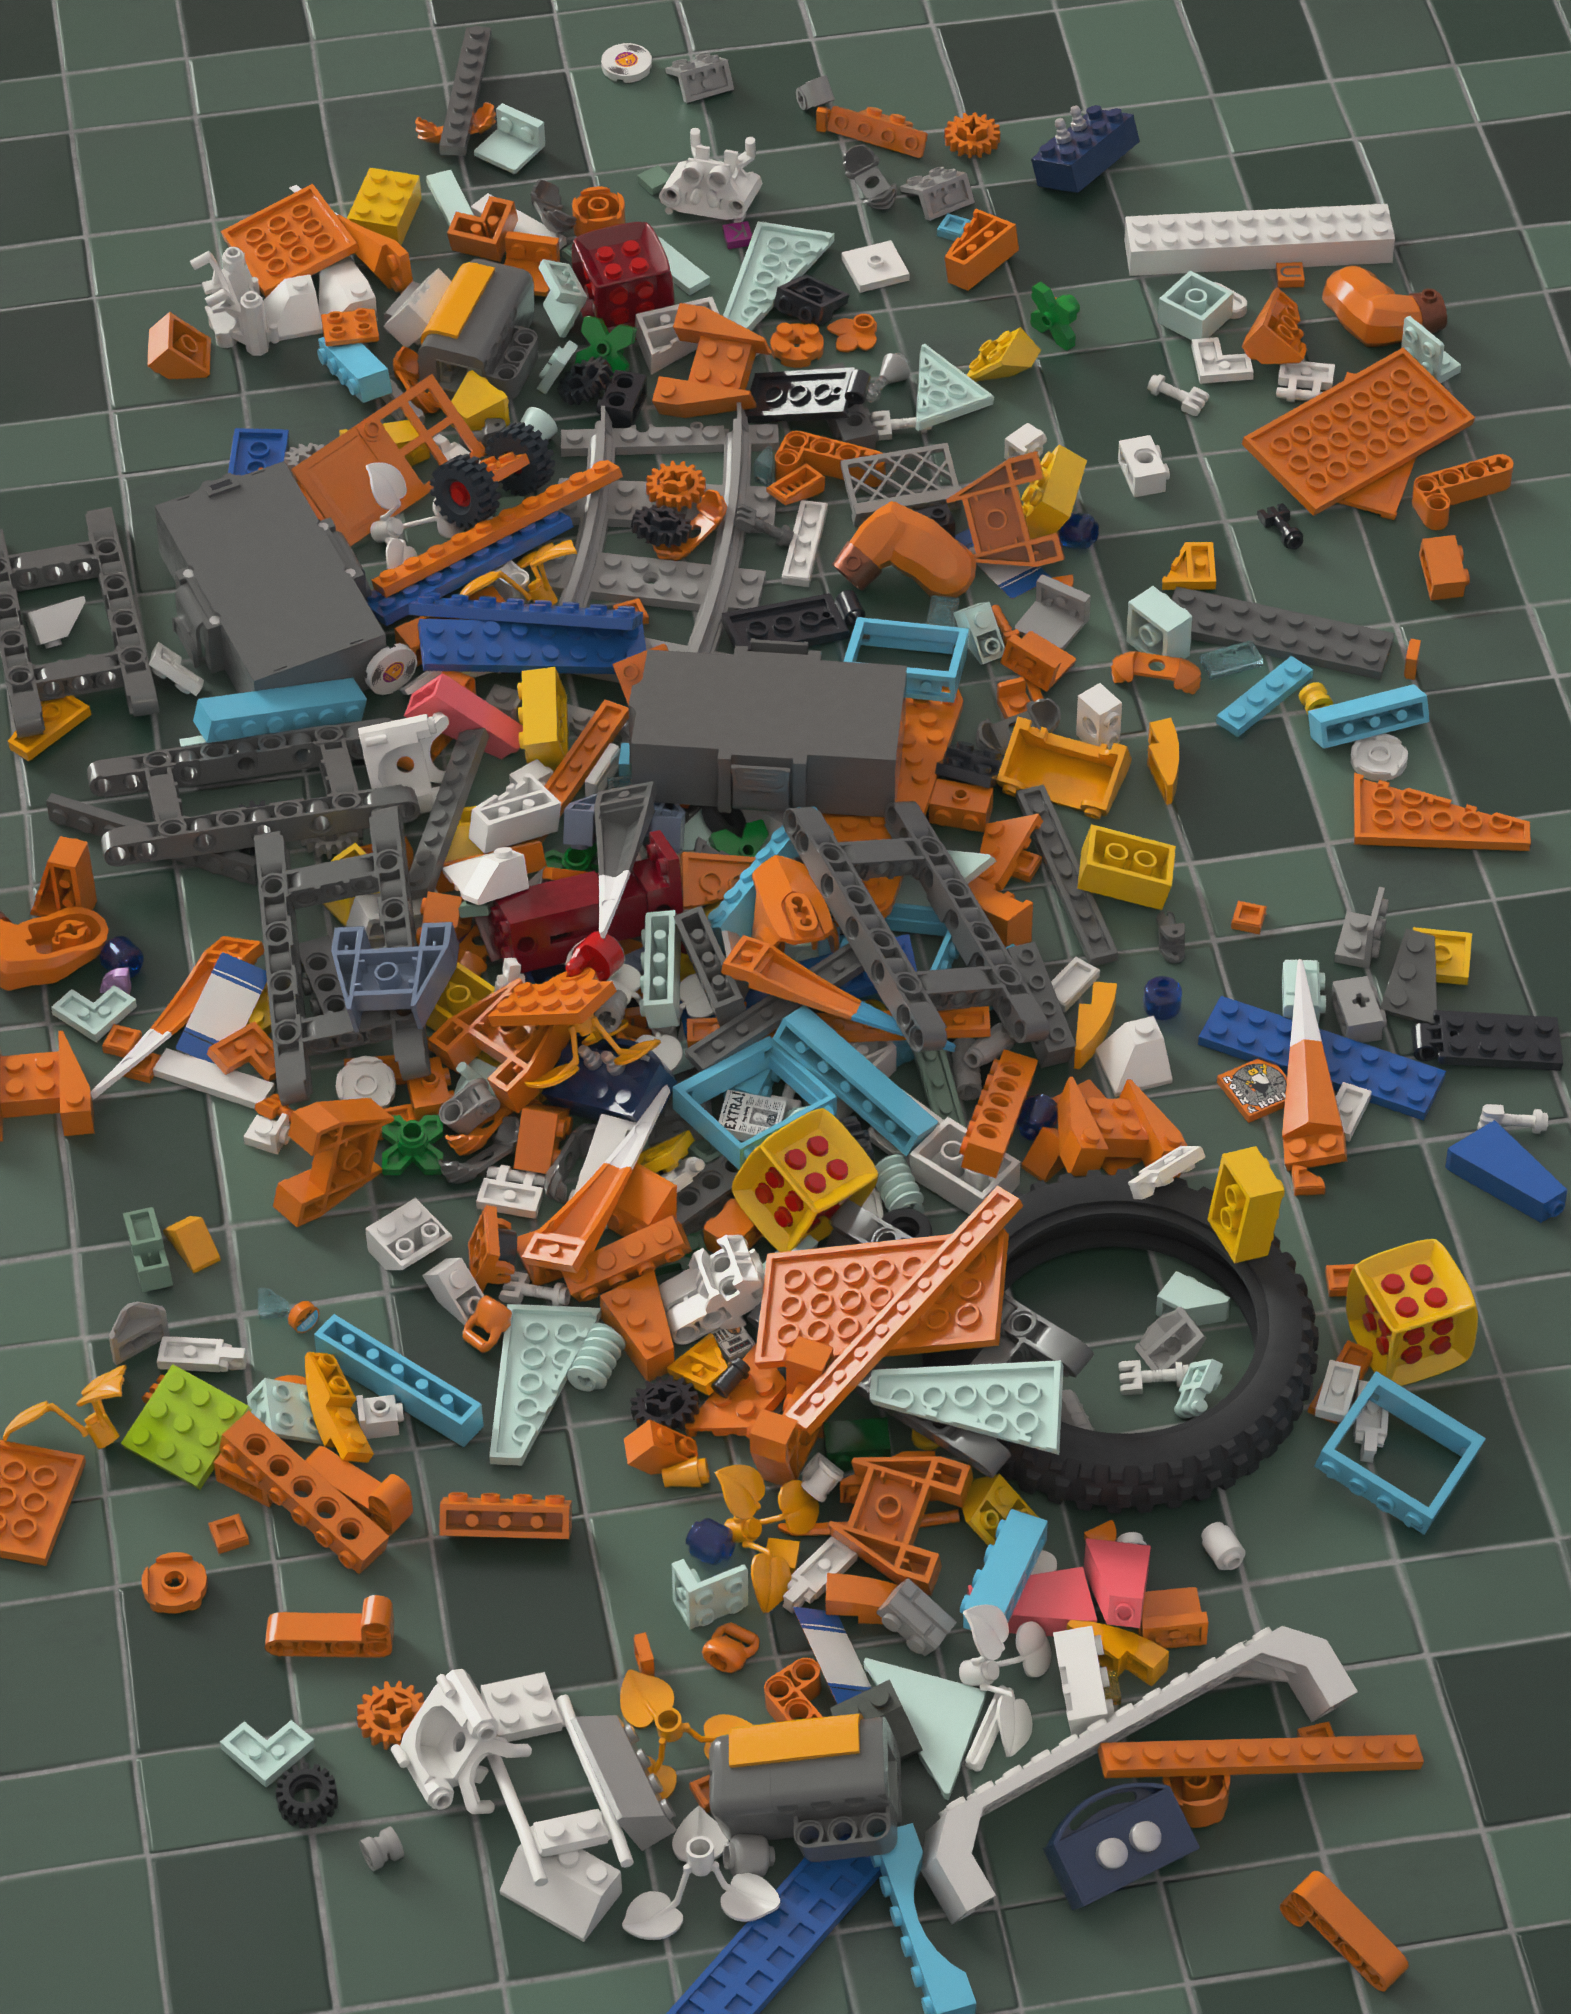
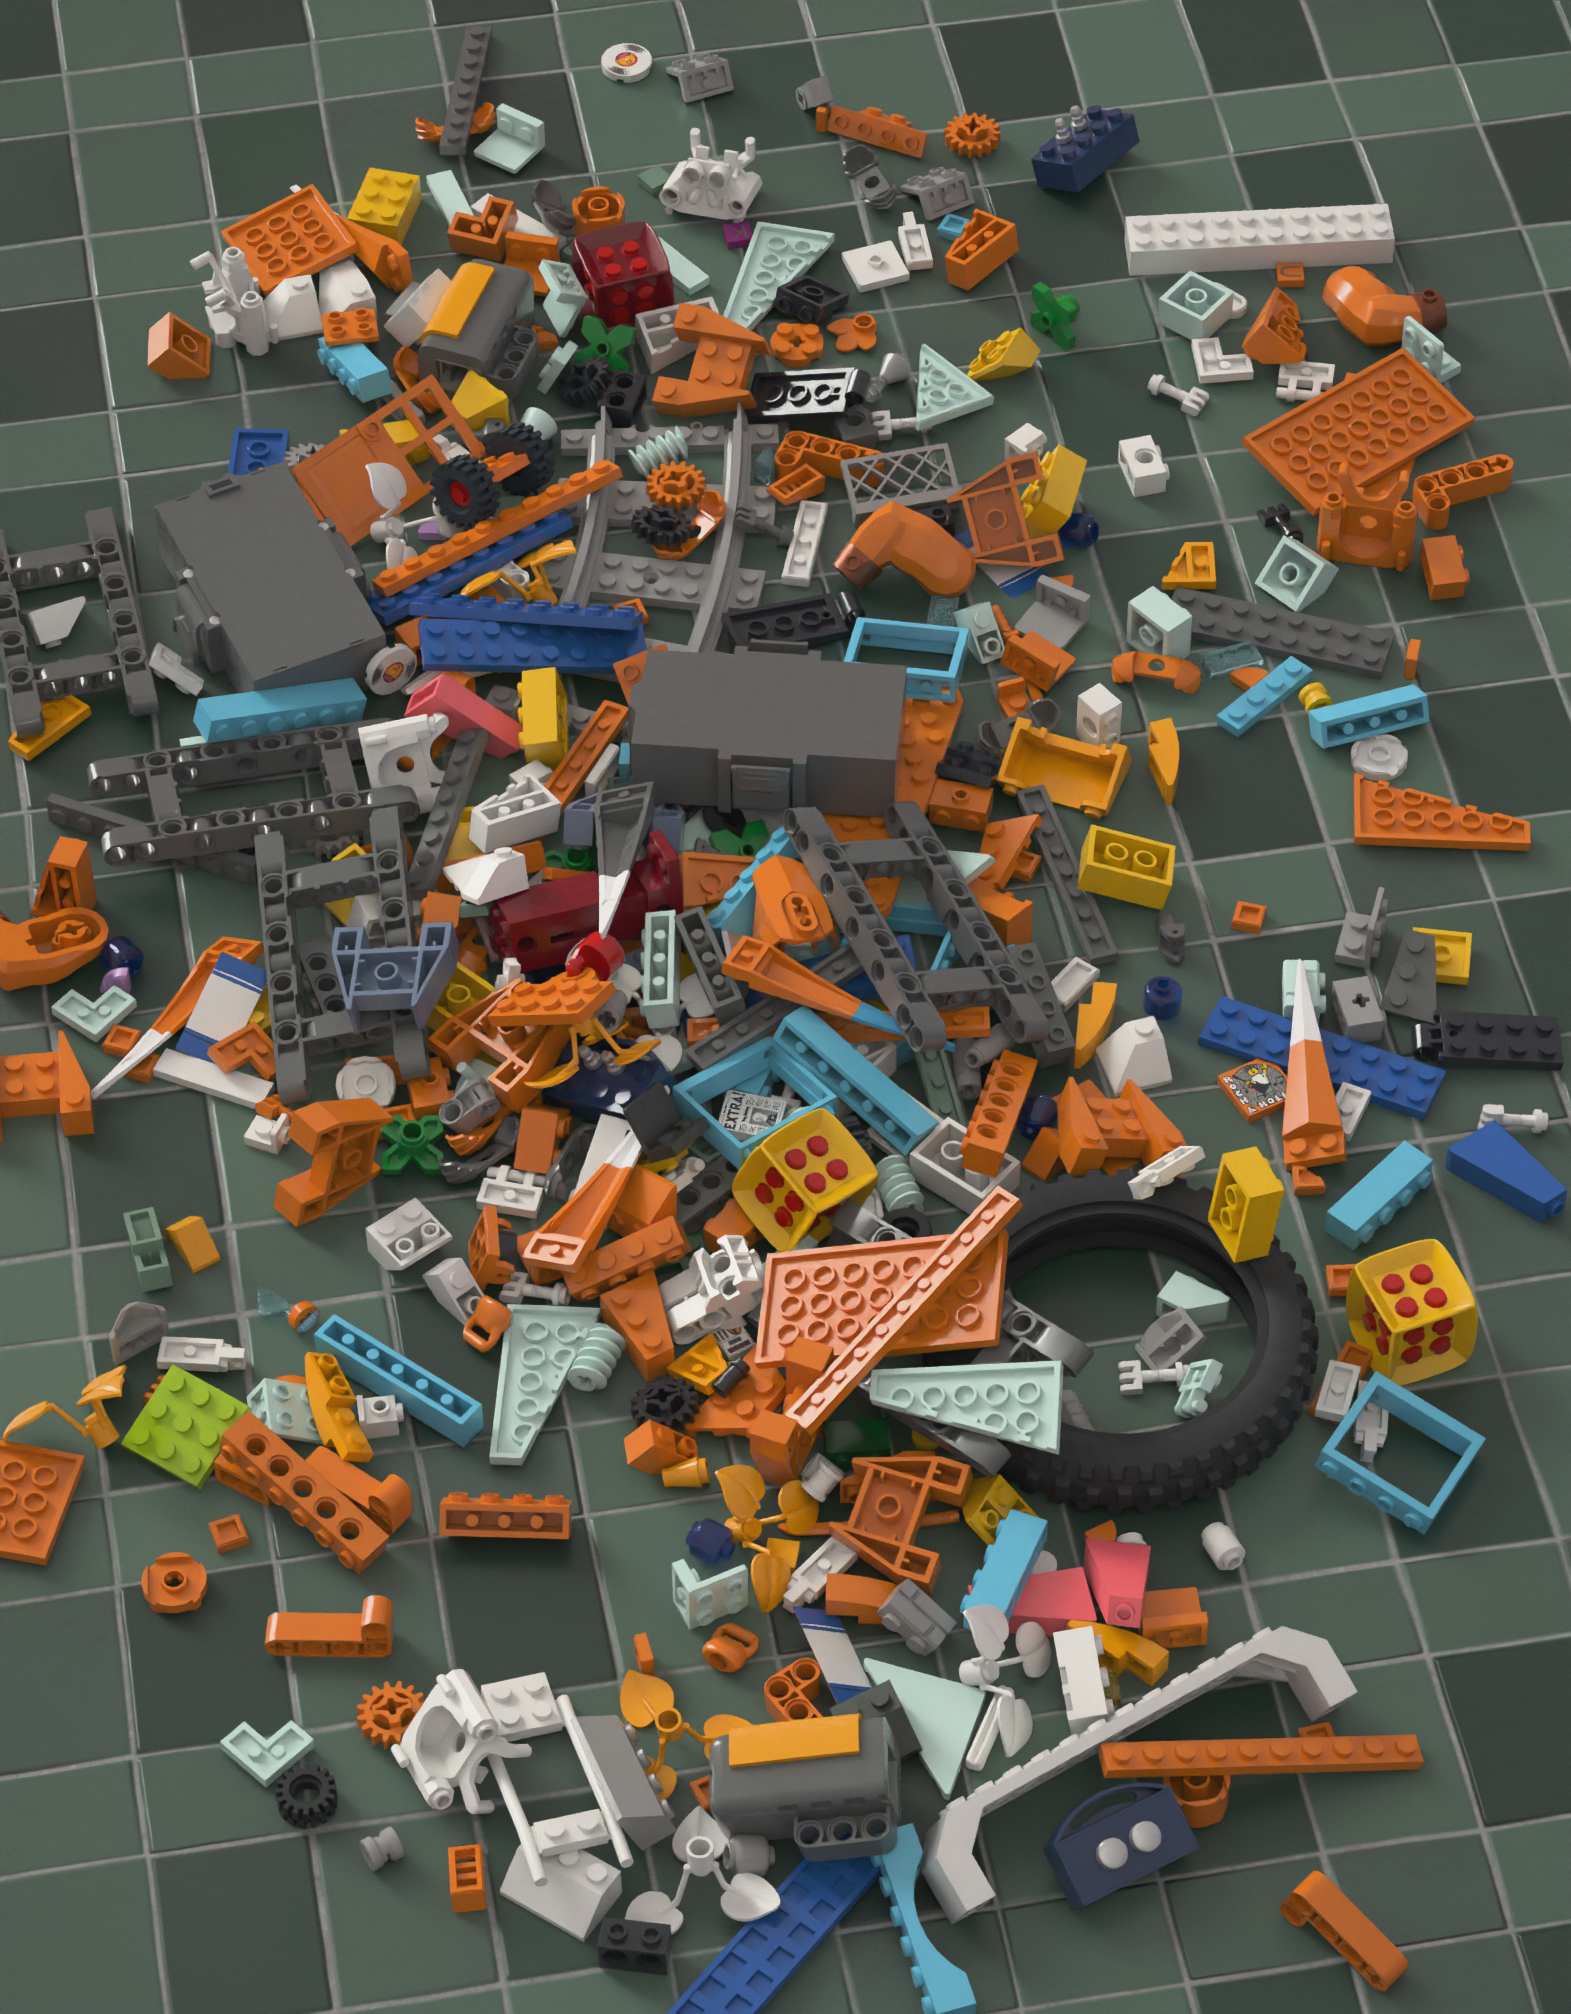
none -> lavender tile [418,521,446,540]
none -> orange slope [448,1844,487,1913]
none -> orange tile [531,325,558,350]
none -> black brick [598,1917,672,1976]
none -> pearl dark grey bracket [623,1081,710,1163]
none -> light aqua piece [627,426,688,479]
none -> white hinge [898,212,933,271]
none -> orange tile [1229,667,1270,691]
none -> light aqua slope [1255,536,1339,612]
none -> orange piece [1316,462,1418,571]
none -> medium azure brick [1325,1140,1433,1250]

